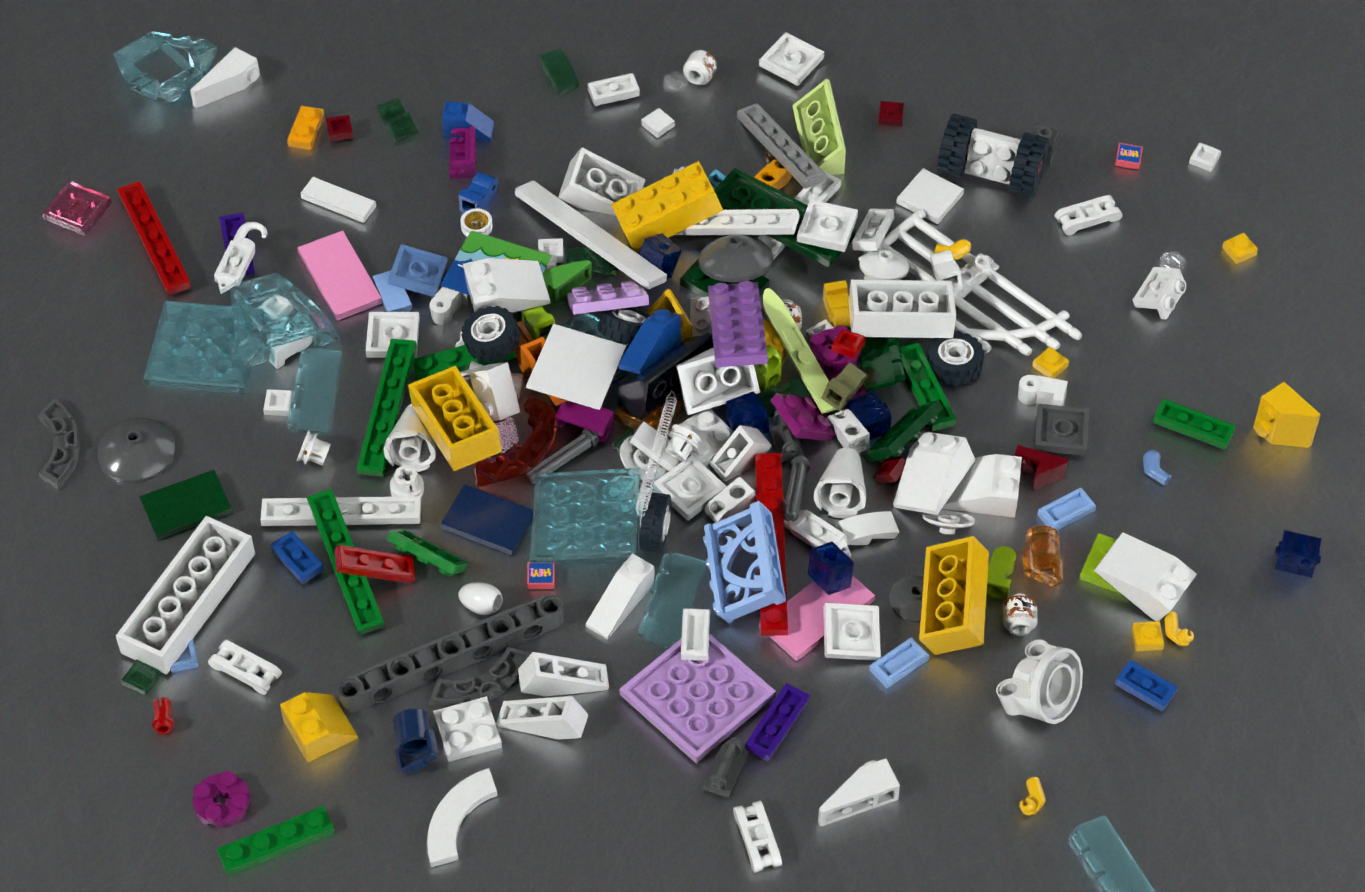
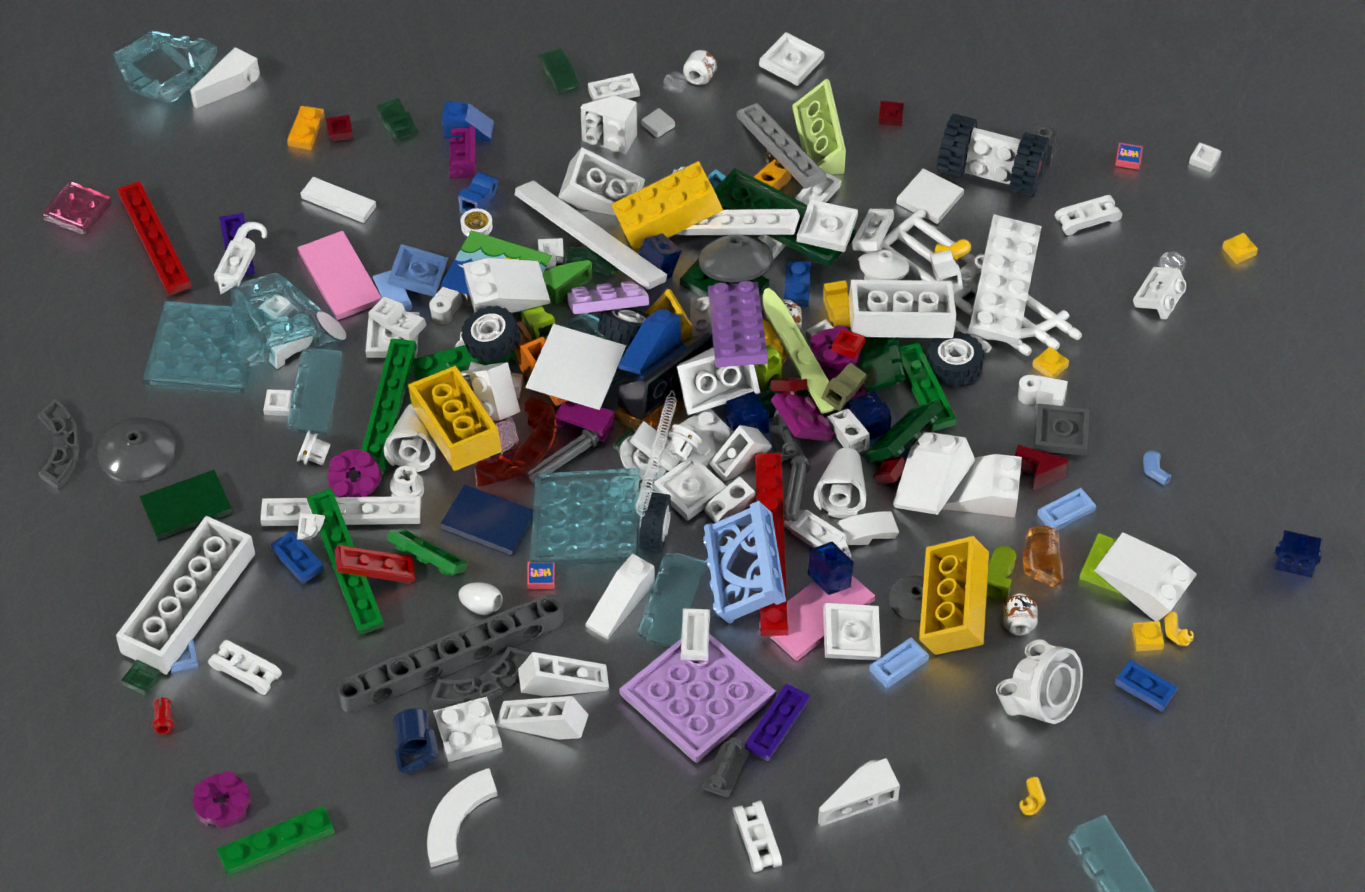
yellow slope [280,692,358,763] -> none
white dish [922,510,975,534] -> none
green plate [1153,398,1236,450] -> none
yellow slope [1253,382,1321,448] -> none
none -> white tile [297,513,325,540]
none -> white sticker [317,312,346,340]
none -> magenta plate [328,449,381,497]
none -> white slope [368,297,427,340]
none -> white slope [581,95,637,154]
none -> dark red plate [771,378,807,395]
none -> blue plate [784,261,811,307]
none -> white plate [968,215,1042,345]

